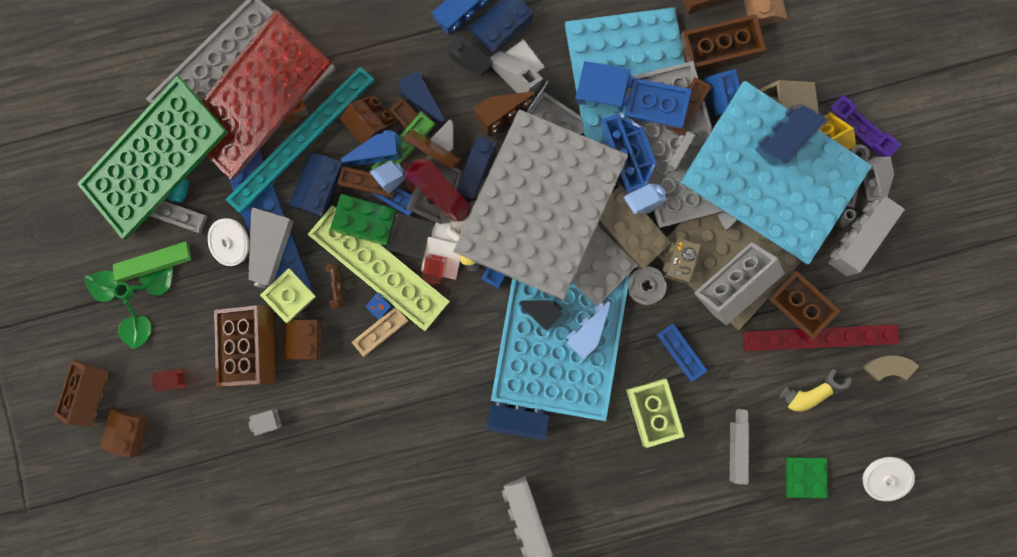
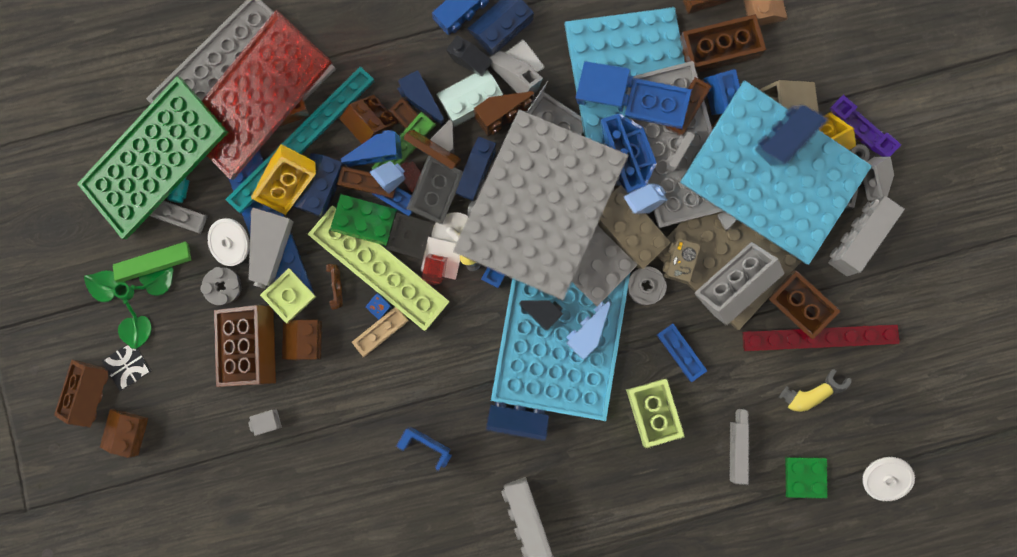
clear red brick [151,369,185,392] -> none
dark red slope [403,159,472,222] -> none
dark grey cone [835,209,856,228] -> none
dark tan tile [863,356,919,381] -> none
none -> sticker [102,345,151,391]
none -> light grey plate [200,267,241,305]
none -> yellow slope [251,144,316,215]
none -> blue panel [397,427,452,470]
none -> light aqua slope [436,70,503,127]

